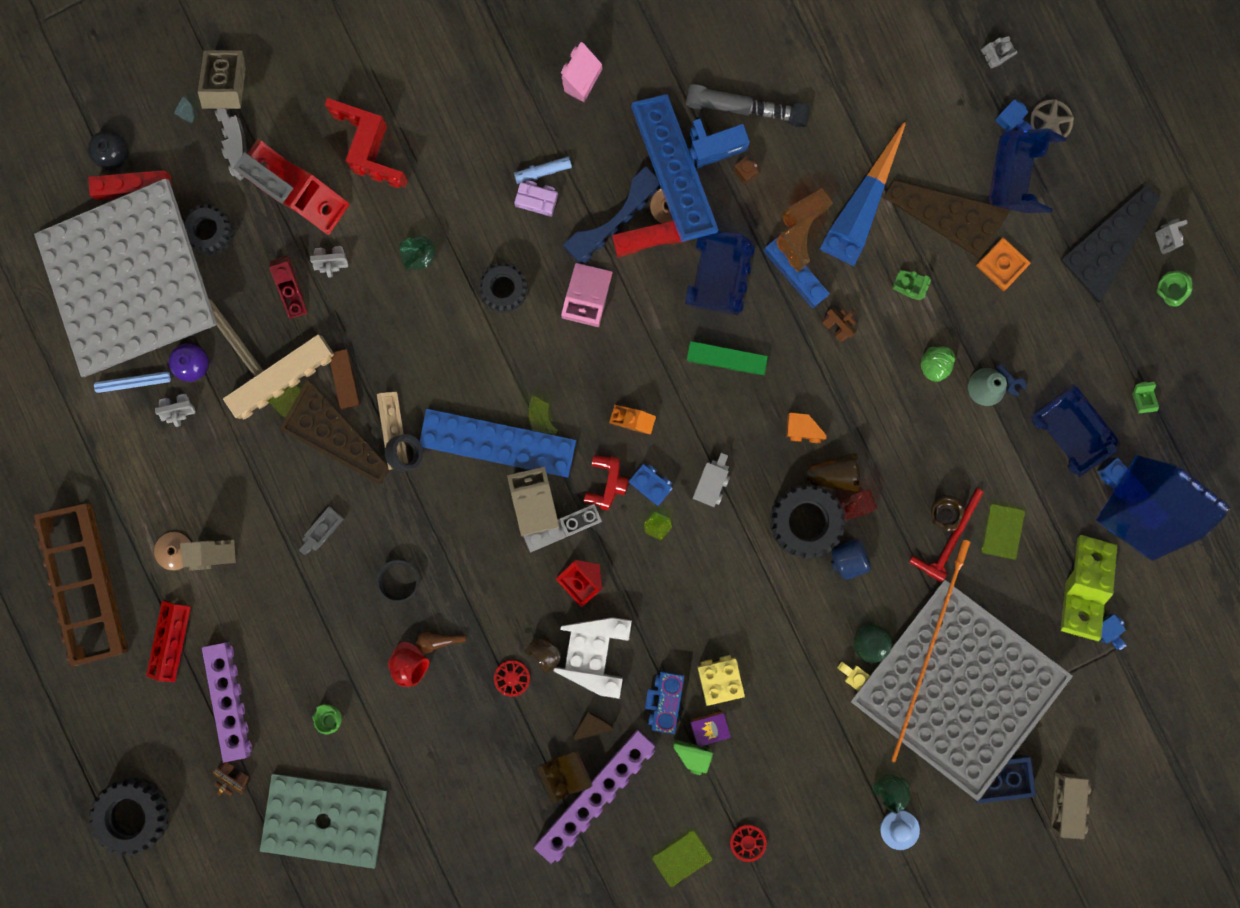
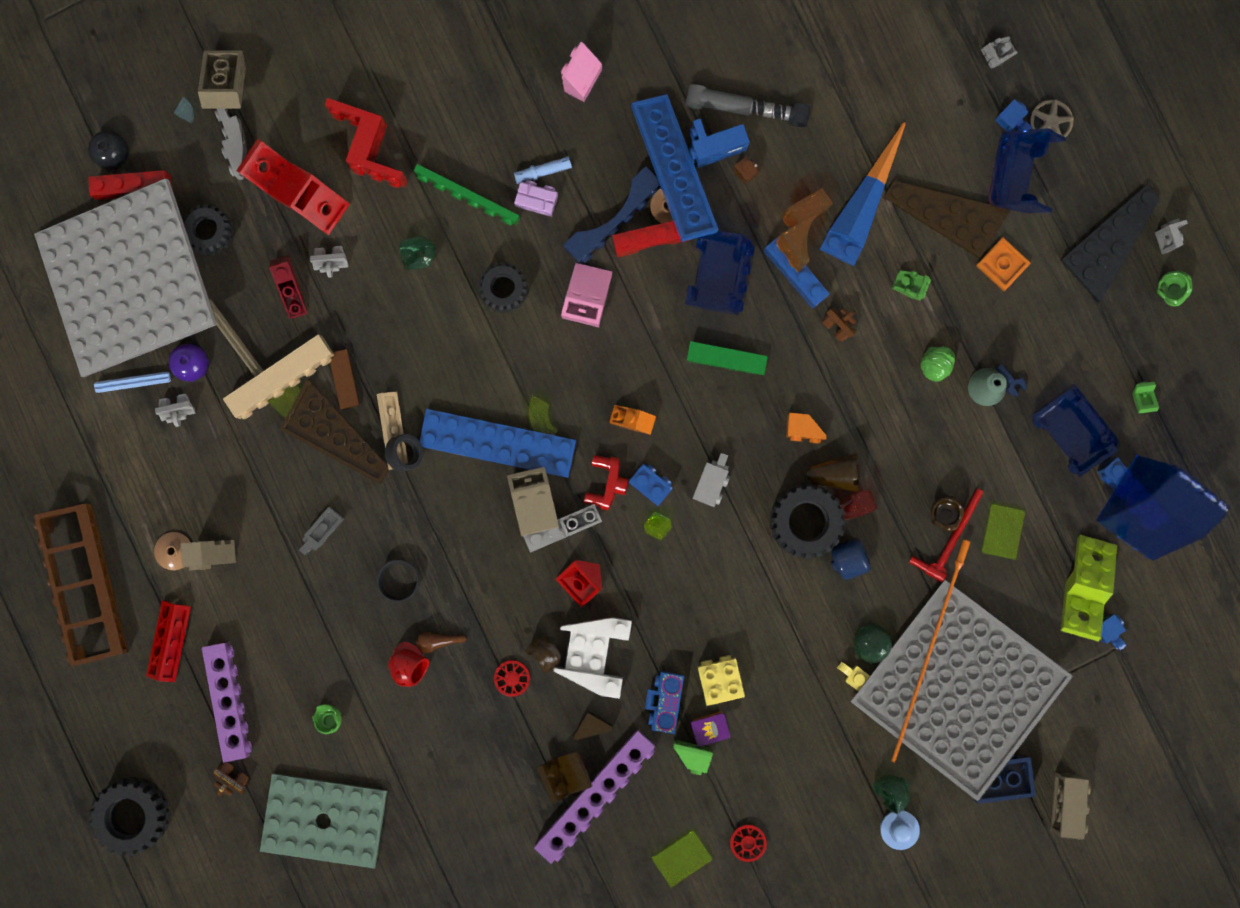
dark grey plate [233,152,294,204] -> none
none -> green plate [414,164,520,226]

